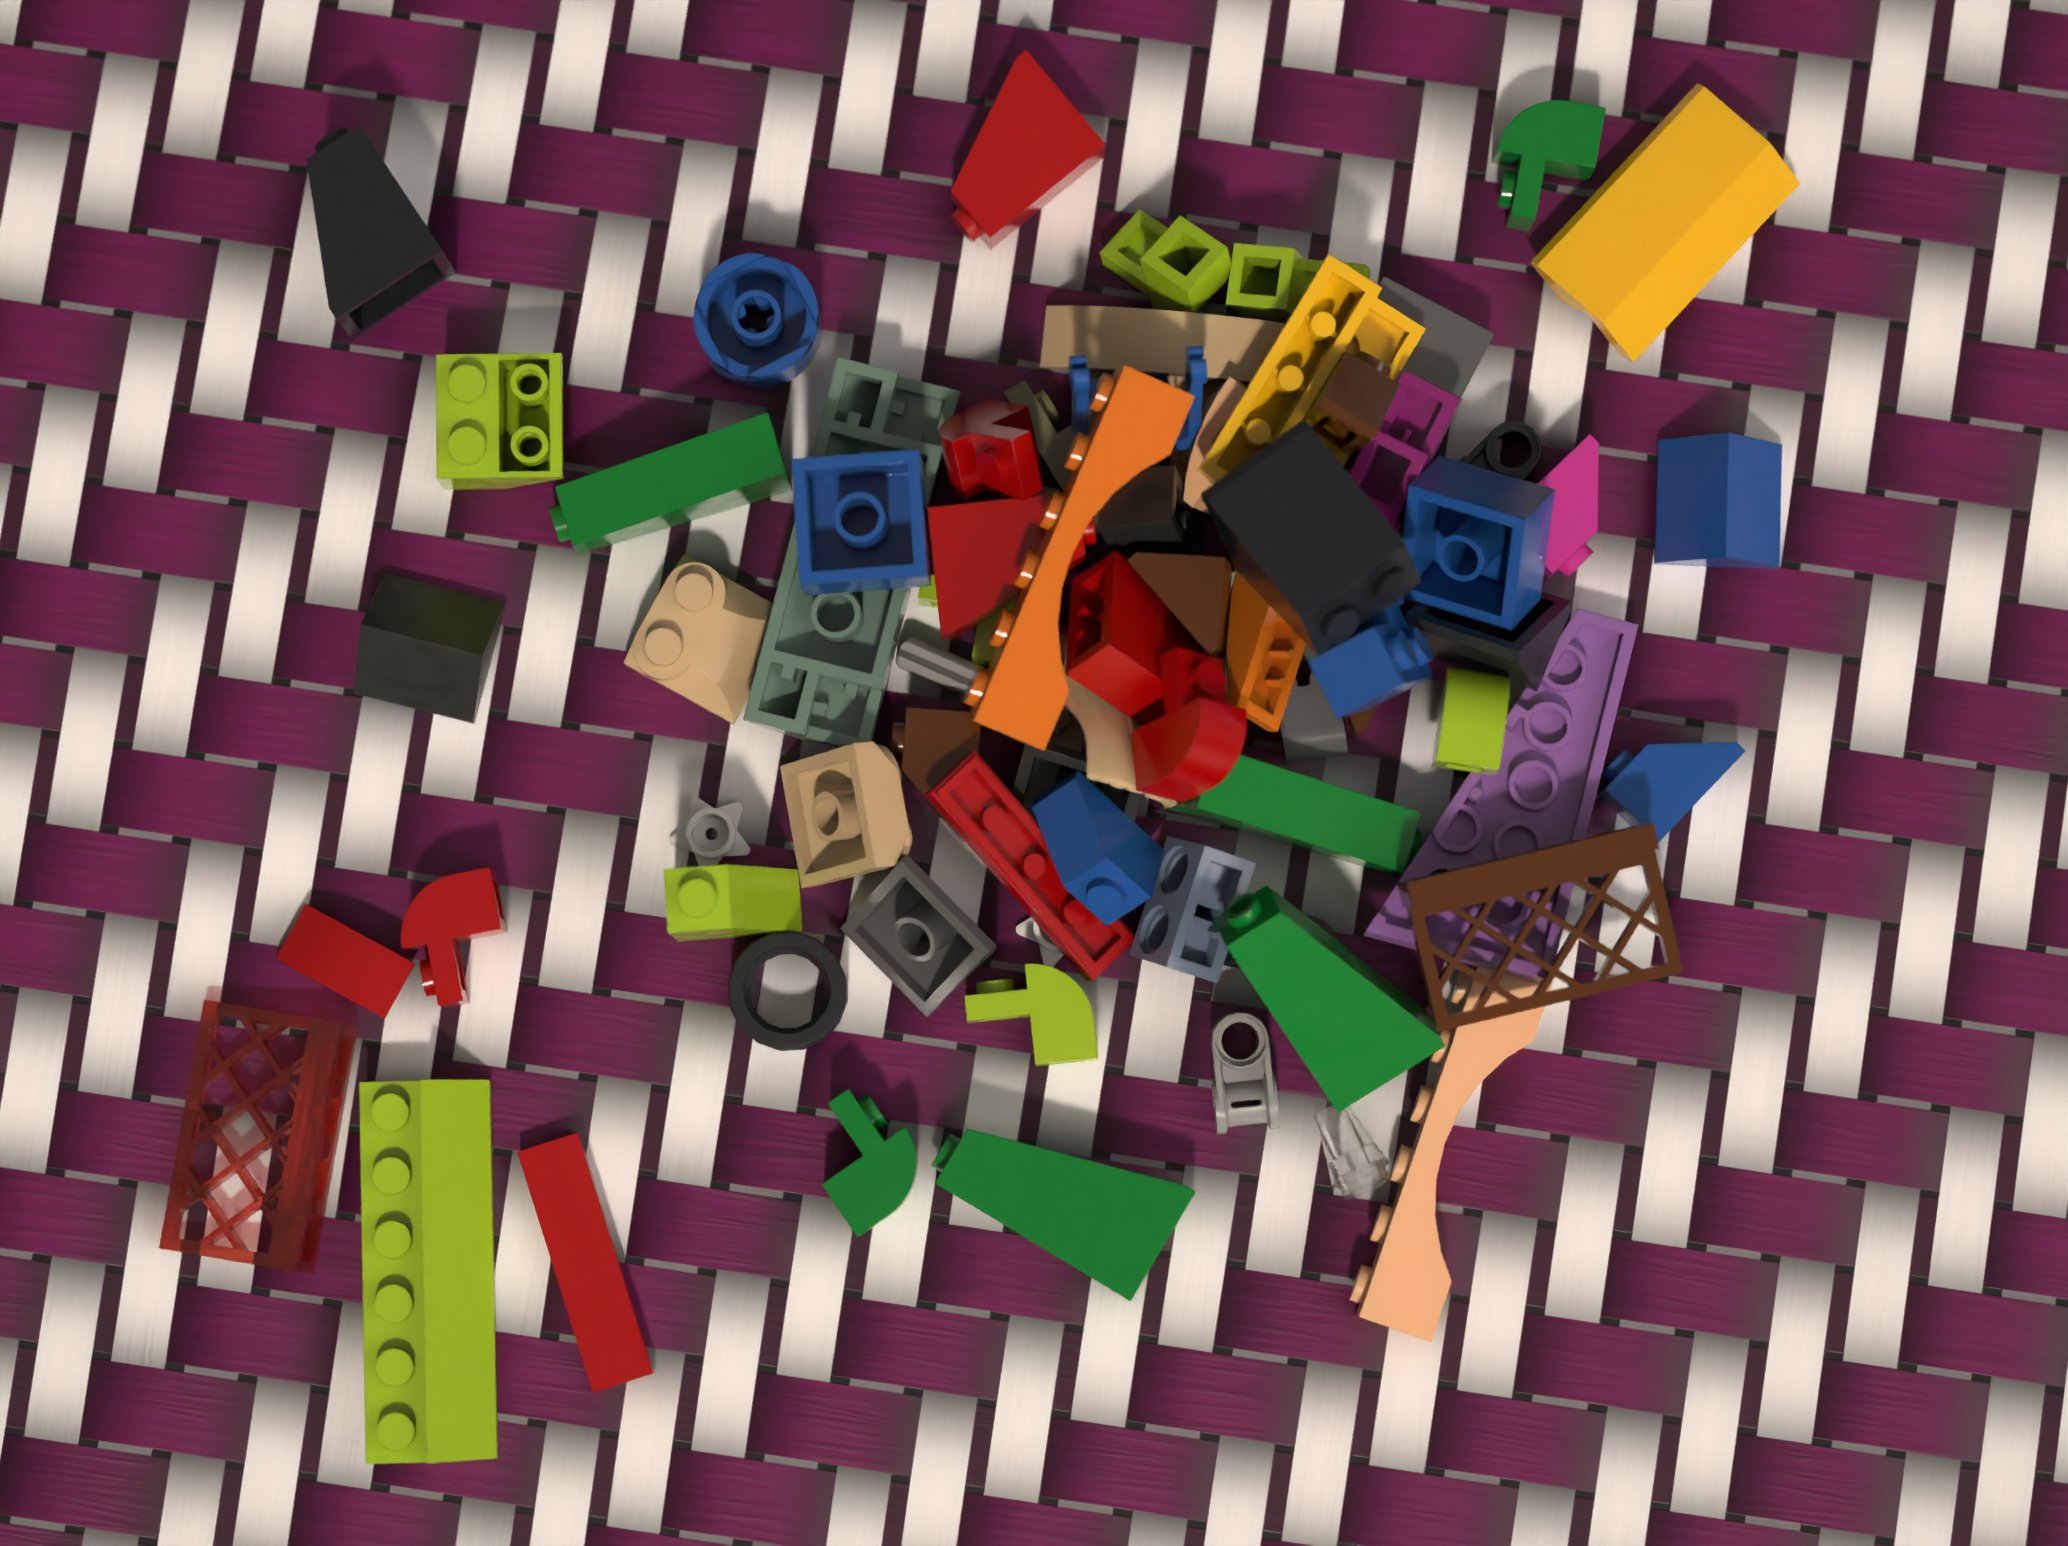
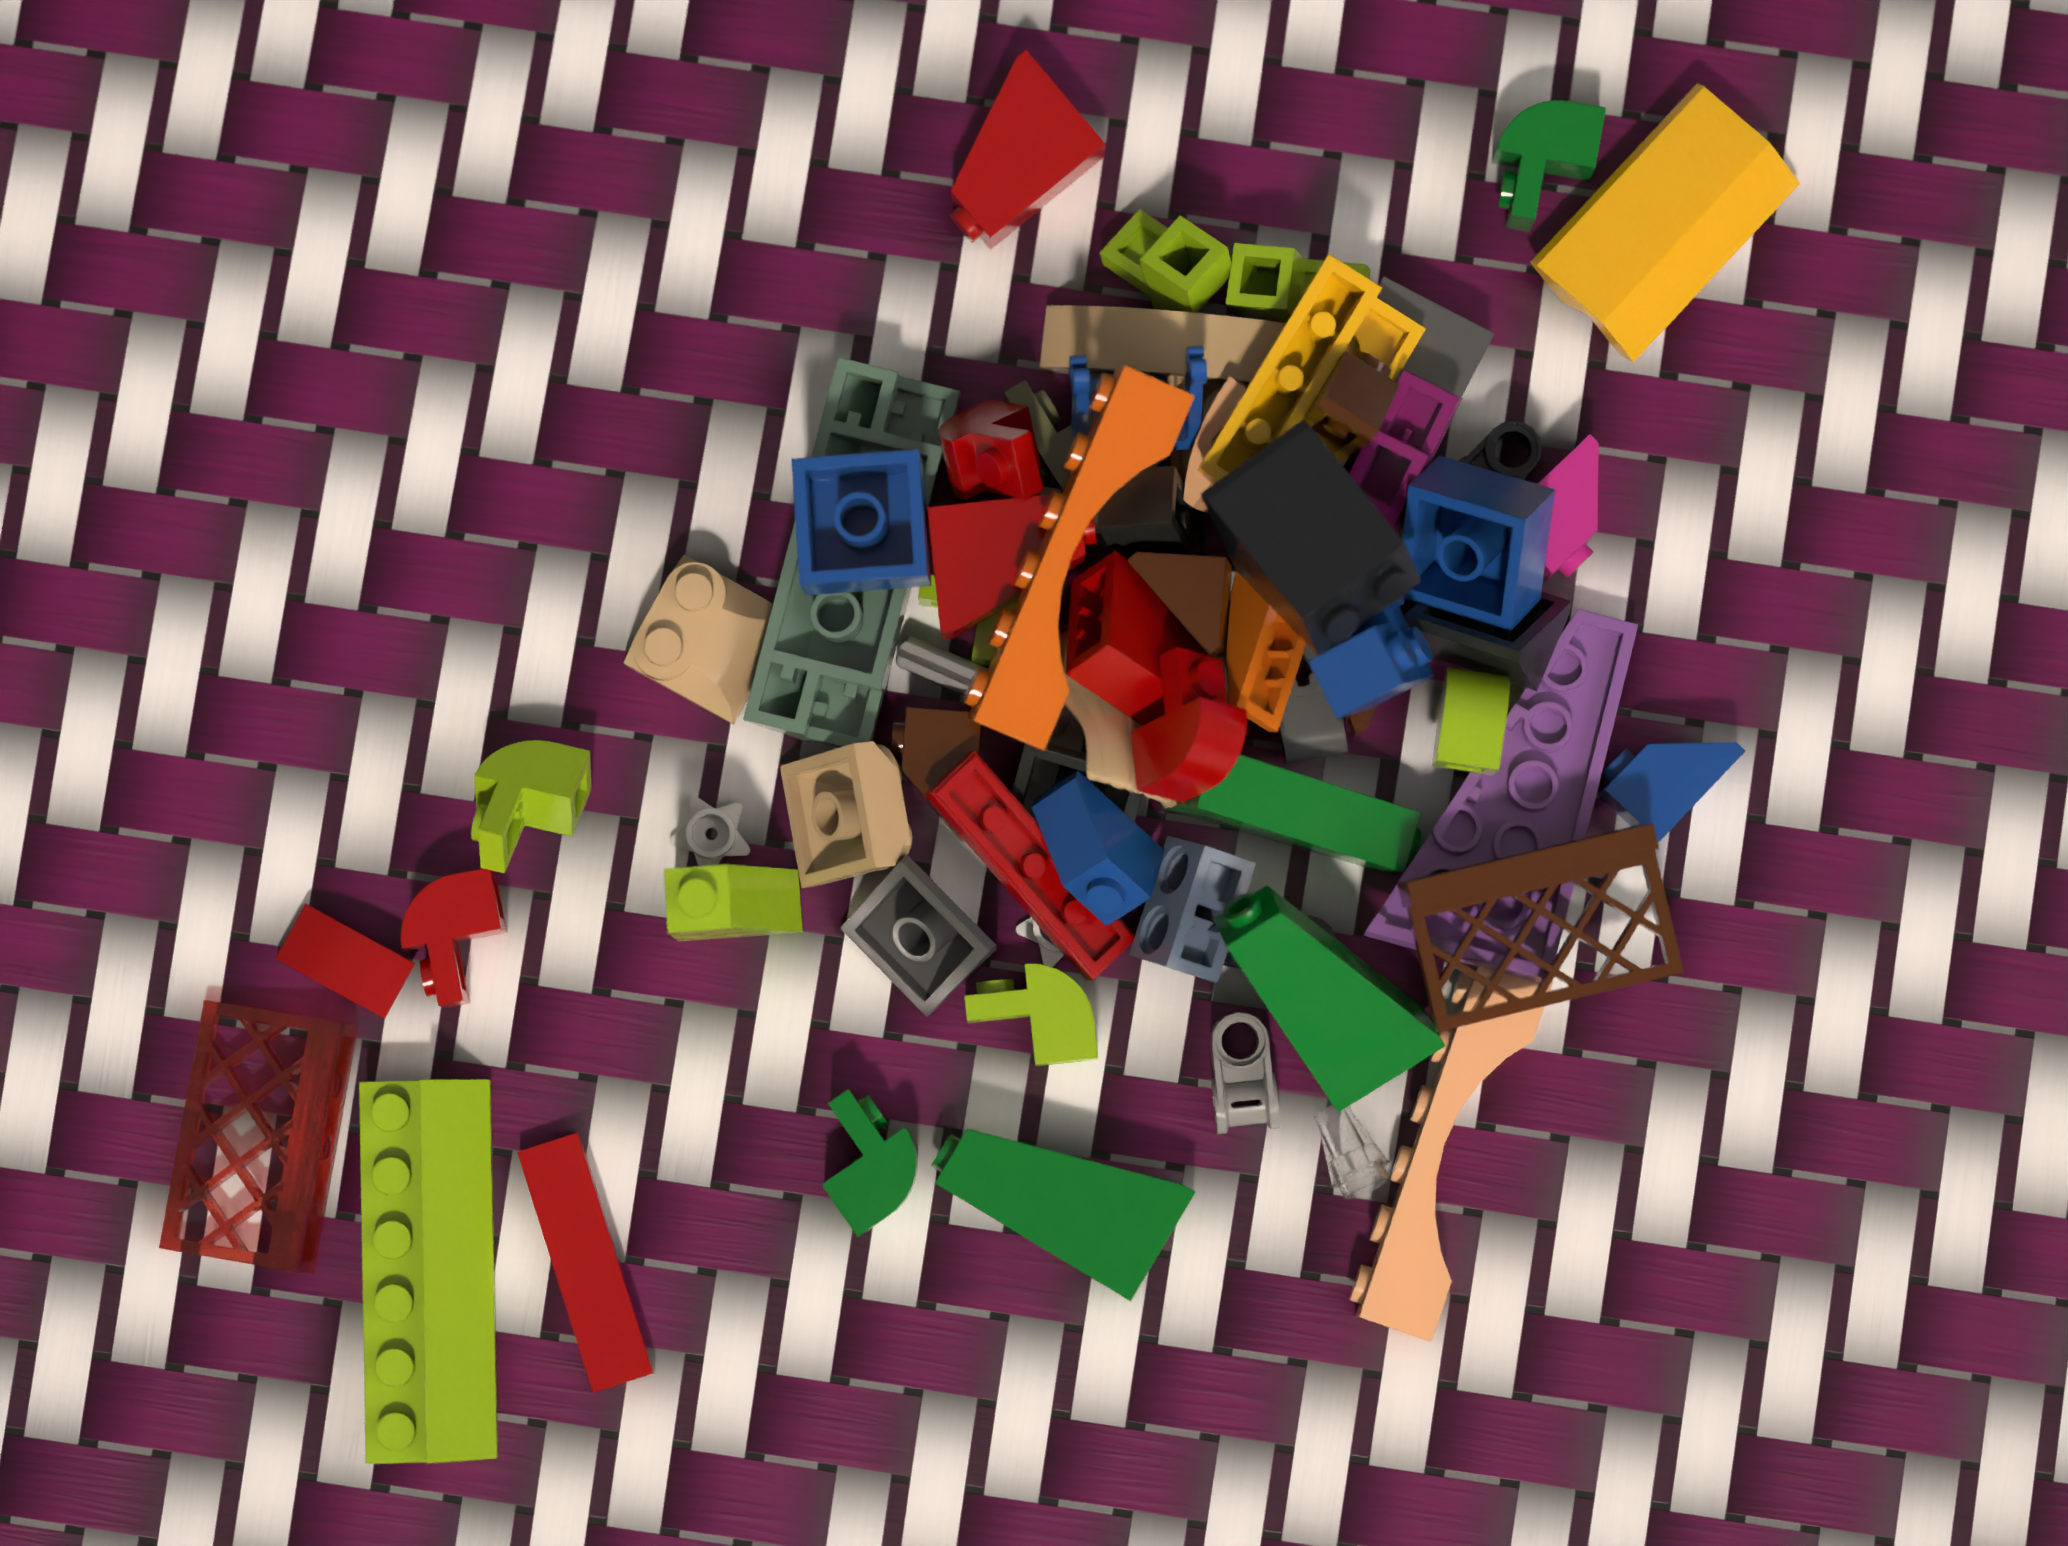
black slope [306,125,456,340] -> none
pearl dark grey slope [353,573,506,724] -> none
lime slope [436,353,563,490] -> none
green slope [549,413,792,555] -> none
blue brick [693,253,822,389] -> none
black tyre [728,931,848,1051] -> none
blue slope [1654,432,1782,569] -> none
none -> lime brick [471,740,592,874]

